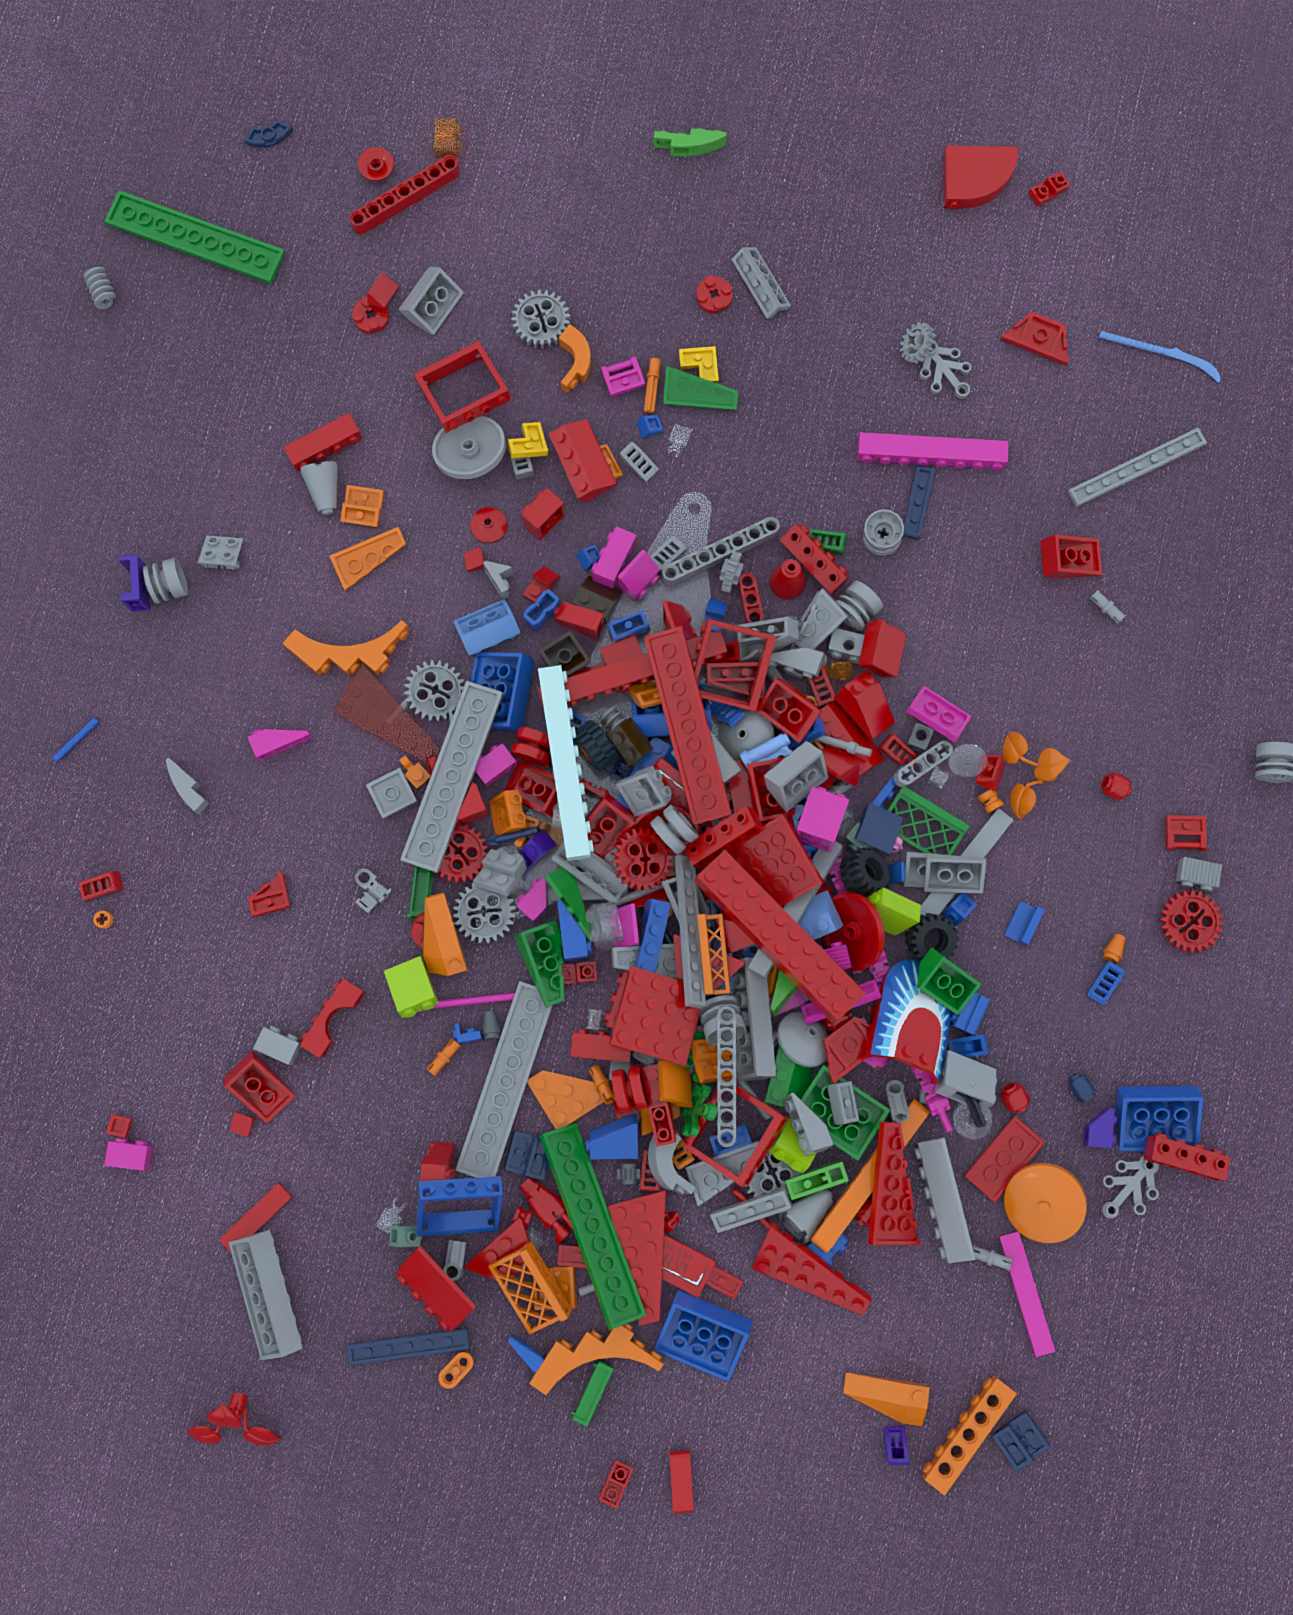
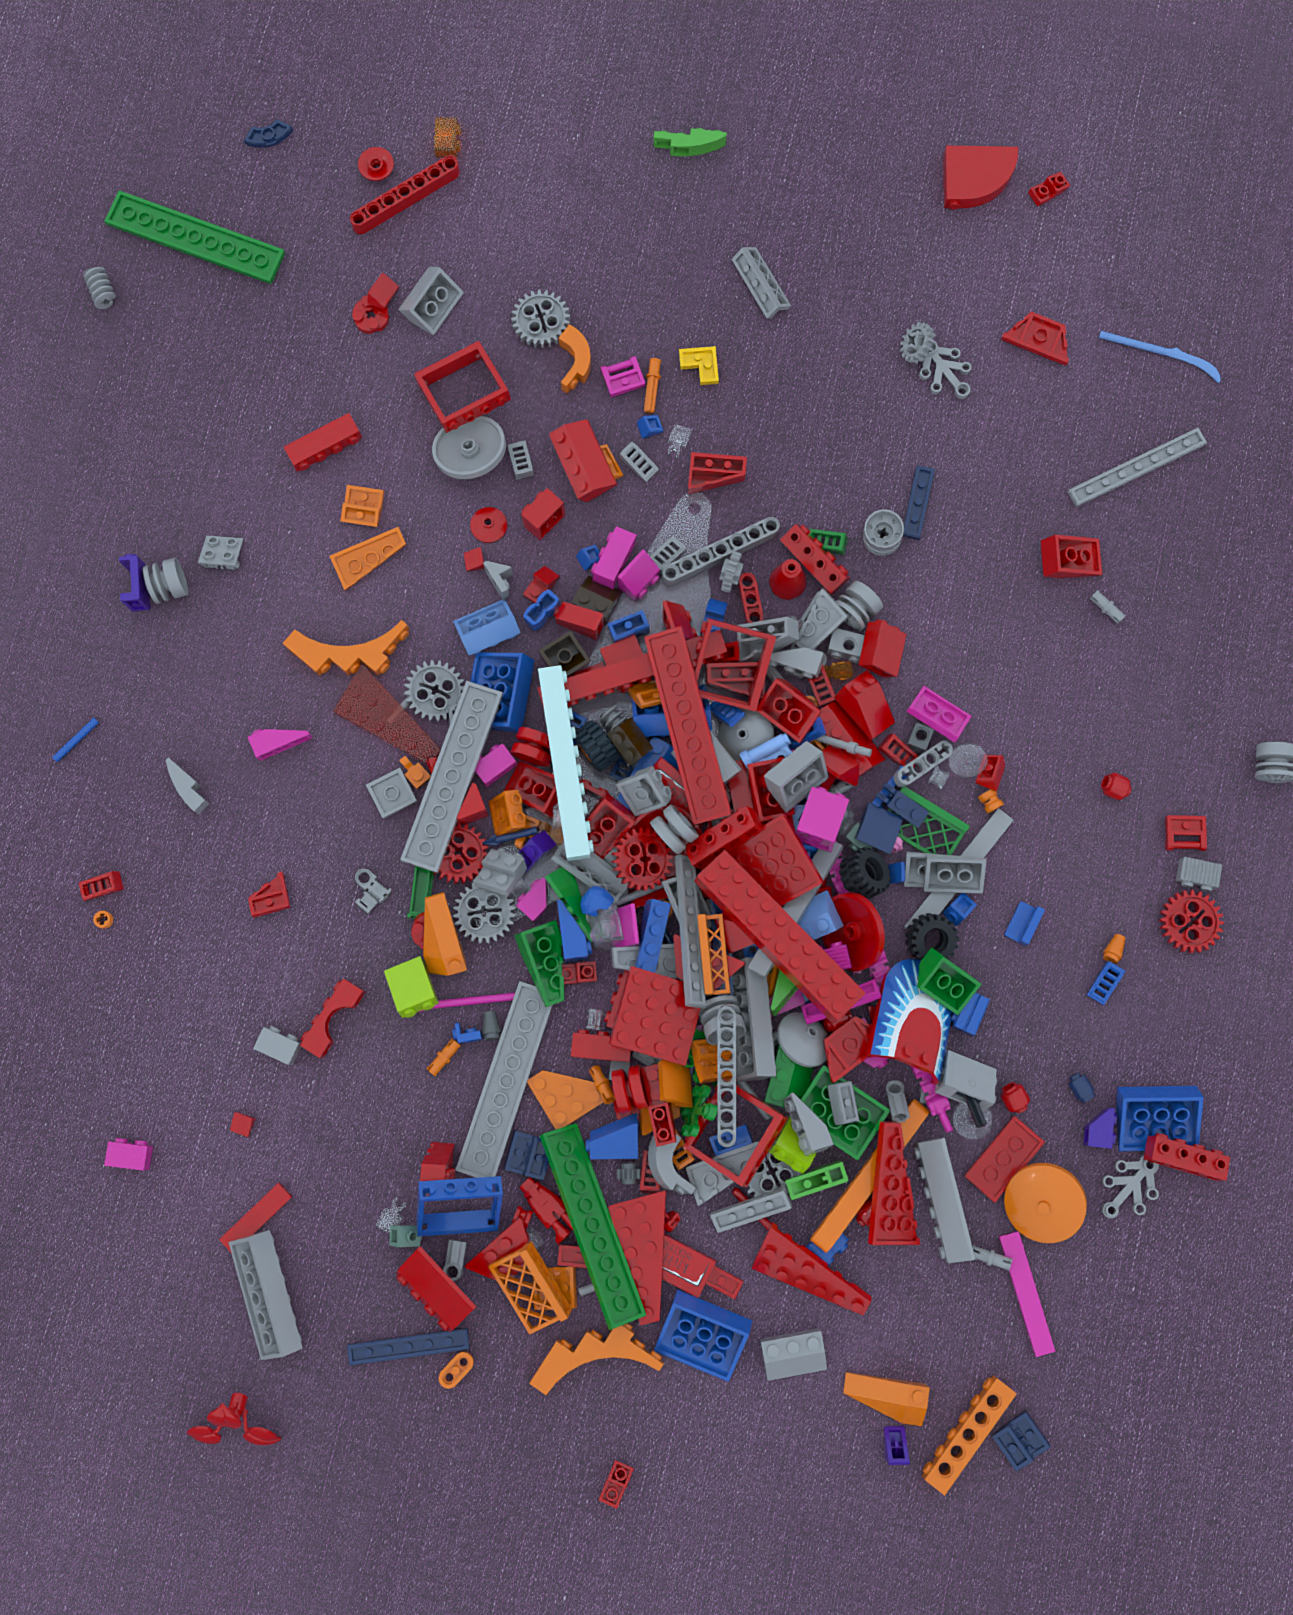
red plate [106,1114,133,1138] -> none
red slope [223,1051,295,1124] -> none
light grey cone [300,461,338,515] -> none
yellow plate [507,422,548,459] -> none
blue slope [508,1335,545,1373] -> none
green container [571,1359,614,1427] -> none
green wing [663,366,738,410] -> none
red beam [669,1450,694,1514] -> none
red plate [696,275,733,314] -> none
light grey cone [778,1189,833,1243] -> none
dark pink brick [857,432,1008,471] -> none
lime brick [867,887,921,936] -> none
blue slope [948,1034,989,1057] -> none
orange plant [1002,732,1070,819] -> none
none -> blue hair [580,886,614,917]
none -> red wedge [688,452,747,494]
none -> light grey slope [760,1328,827,1381]
none -> dark blue hinge [876,783,929,828]

